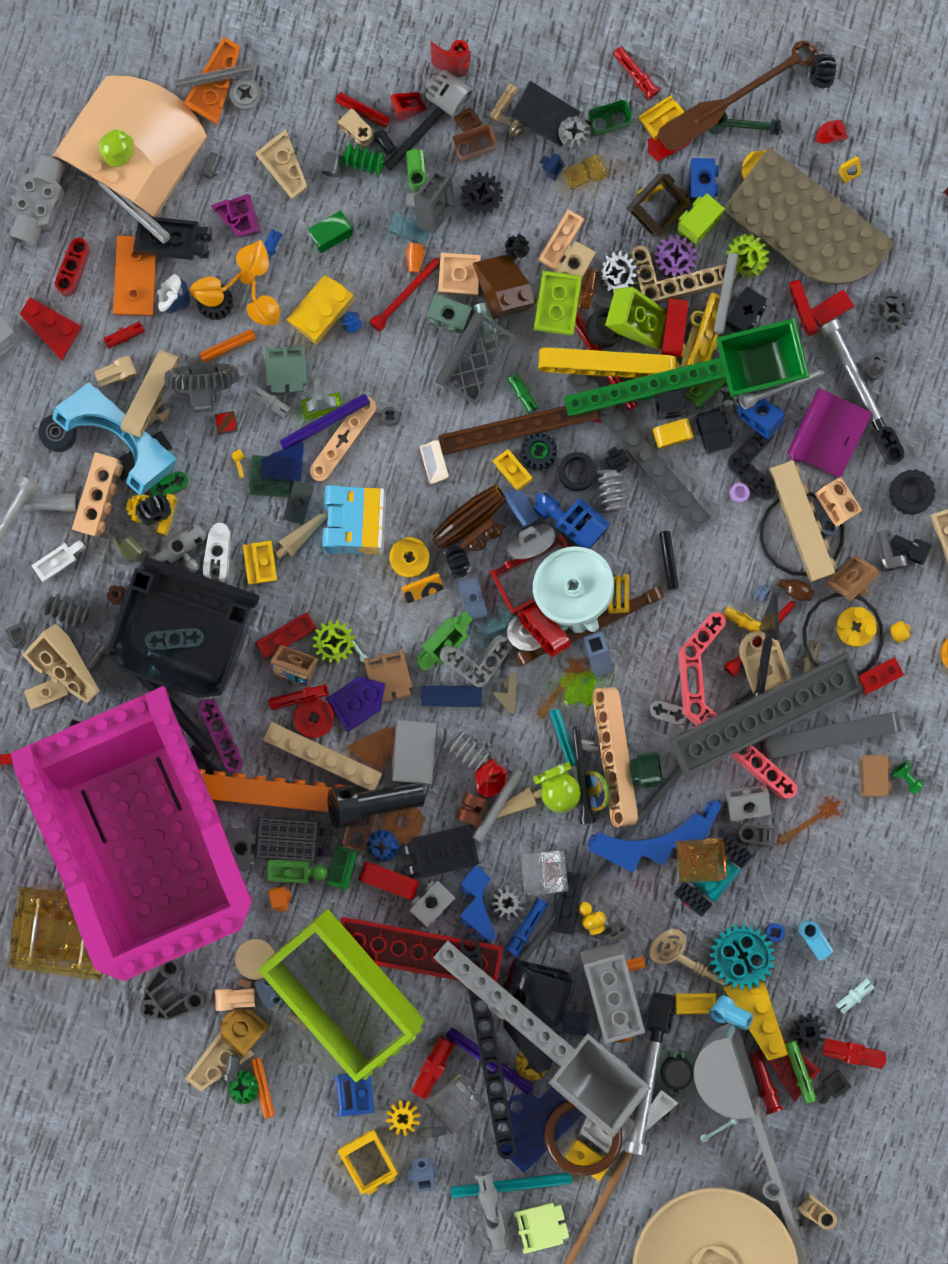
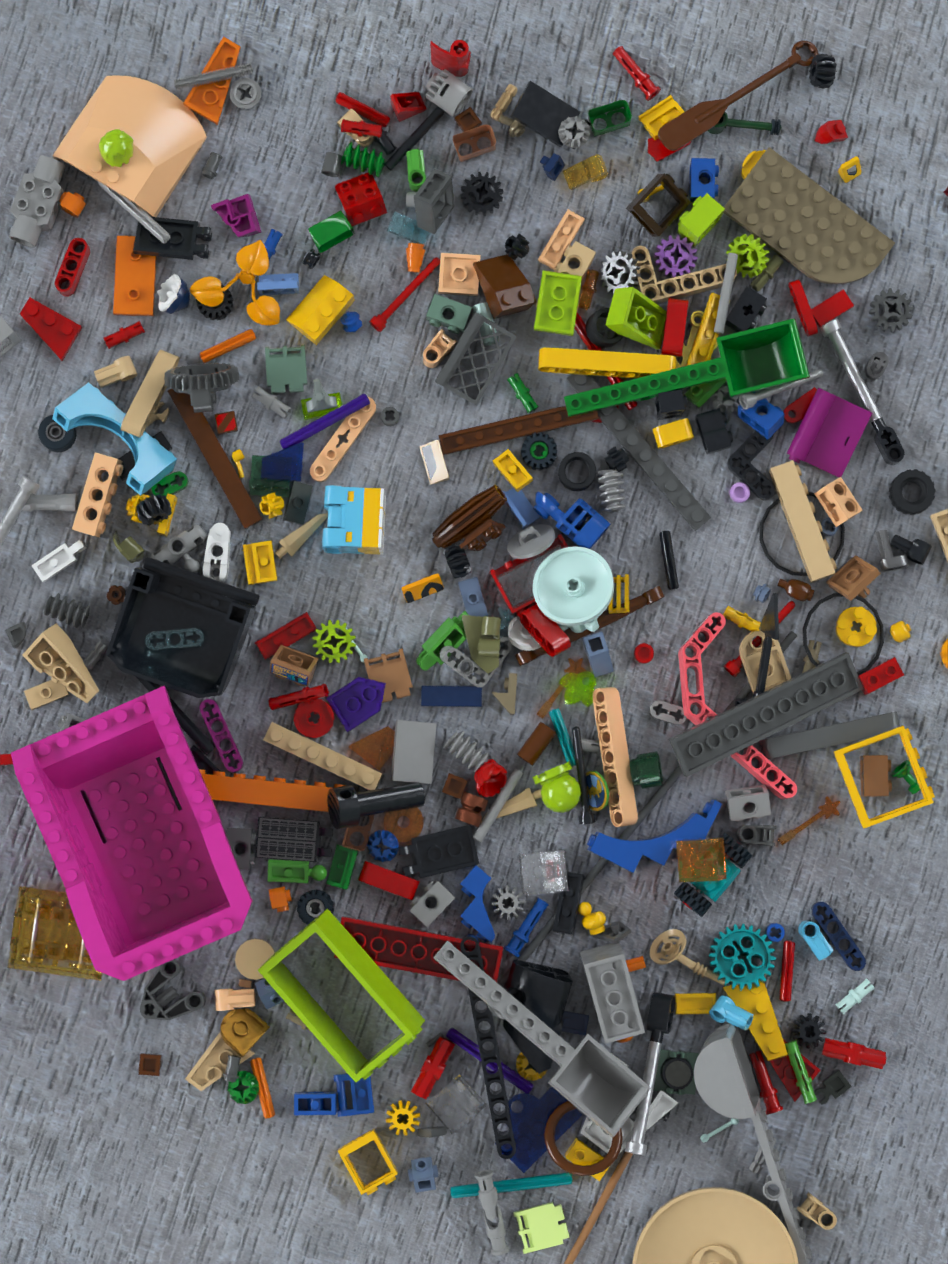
tan wing [255,129,308,200] -> none
yellow plate [389,537,430,578] -> none
none -> orange plate [59,192,86,218]
none -> reddish brown tile [138,1053,162,1076]
none -> reddish brown tile [168,389,263,529]
none -> medium blue bracket [257,273,299,295]
none -> yellow gear [260,492,285,519]
none -> blue brick [294,1091,337,1115]
none -> black bush [297,889,334,925]
none -> black bush [303,249,321,269]
none -> red bracket [335,172,387,226]
none -> red pin [341,119,382,138]
none -> light nougat piece [423,329,458,368]
none -> reddish brown plate [442,773,468,800]
none -> olive panel [462,615,501,674]
none -> reddish brown pin [517,722,557,766]
none -> red tile [634,643,654,664]
none -> olive axle [750,255,784,291]
none -> red axle [779,941,795,1002]
none -> red piece [783,387,817,423]
none -> dark blue beam [811,902,866,971]
none -> yellow window [833,725,935,829]

